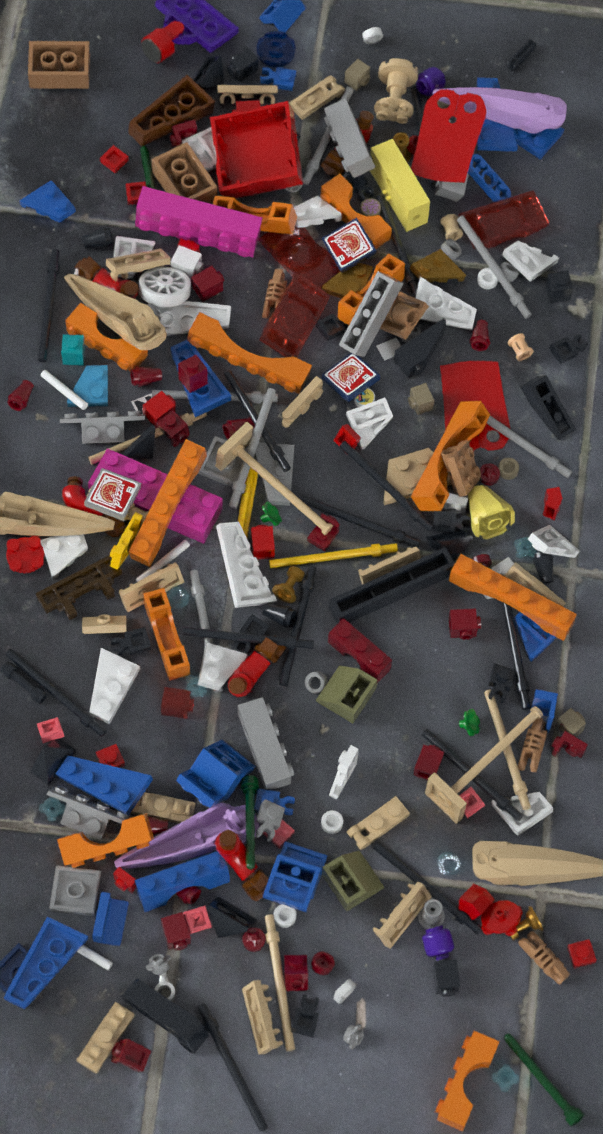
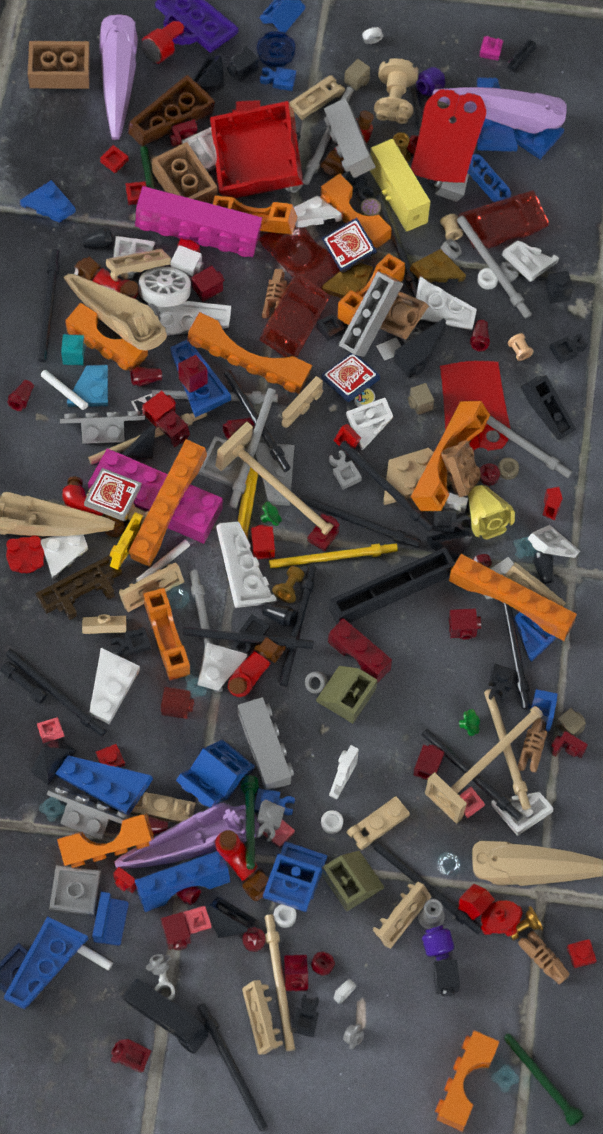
tan plate [77,1002,135,1074] -> none
tan plate [218,85,278,104] -> none
tan plate [358,547,421,585] -> none
none -> lavender piece [100,15,138,140]
none -> light grey plate [329,450,362,490]
none -> dark pink tile [479,36,503,61]

